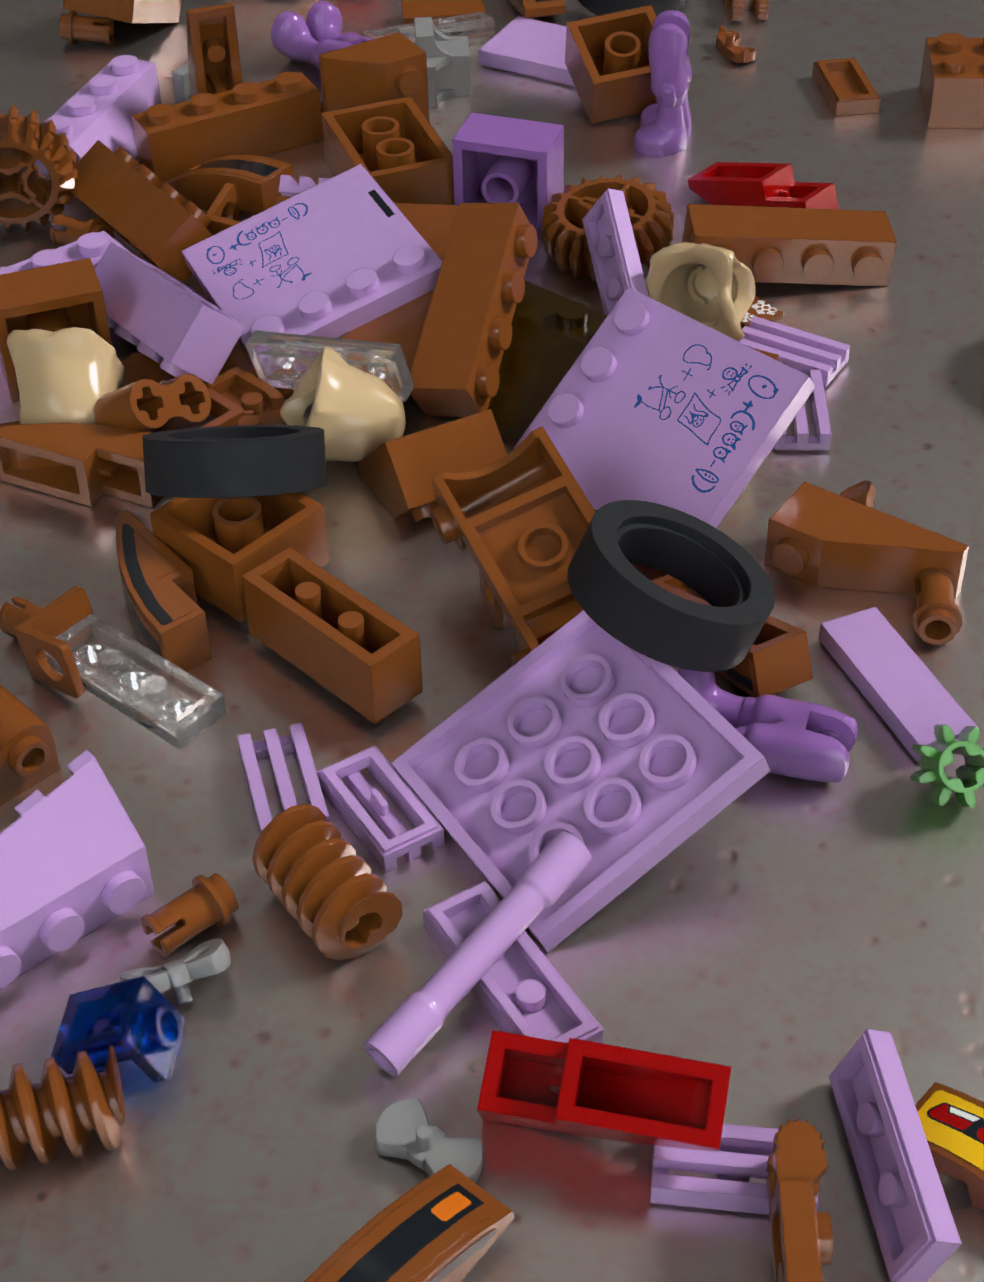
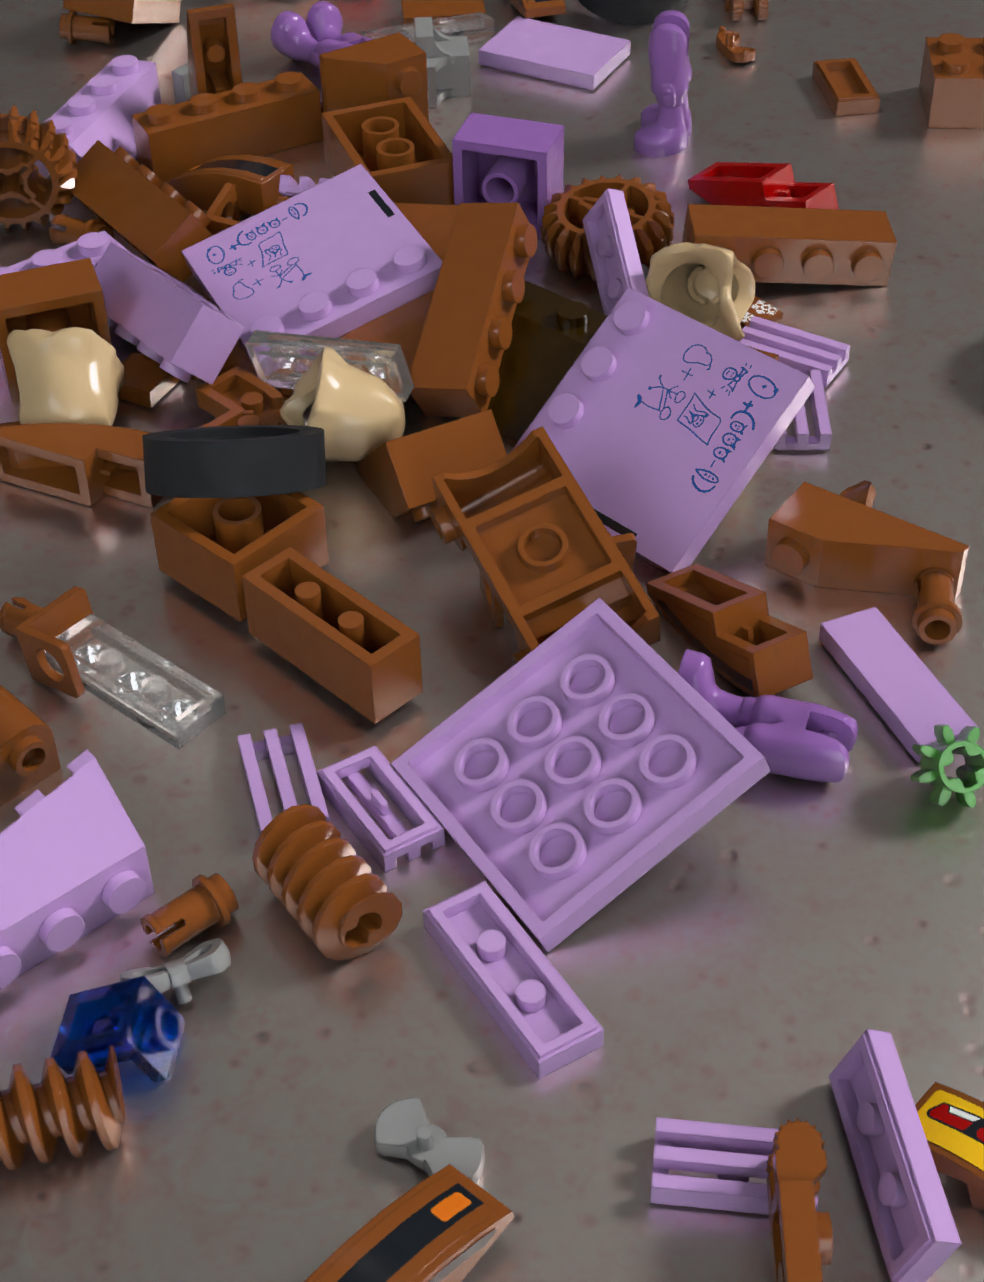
dark orange axle [94,374,211,433] -> none
dark orange slope [116,510,212,681] -> none
lavender piece [363,831,593,1076] -> none
red slope [477,1030,732,1152] -> none
dark orange brick [565,5,658,124] -> none
black tyre [567,500,775,672] -> none

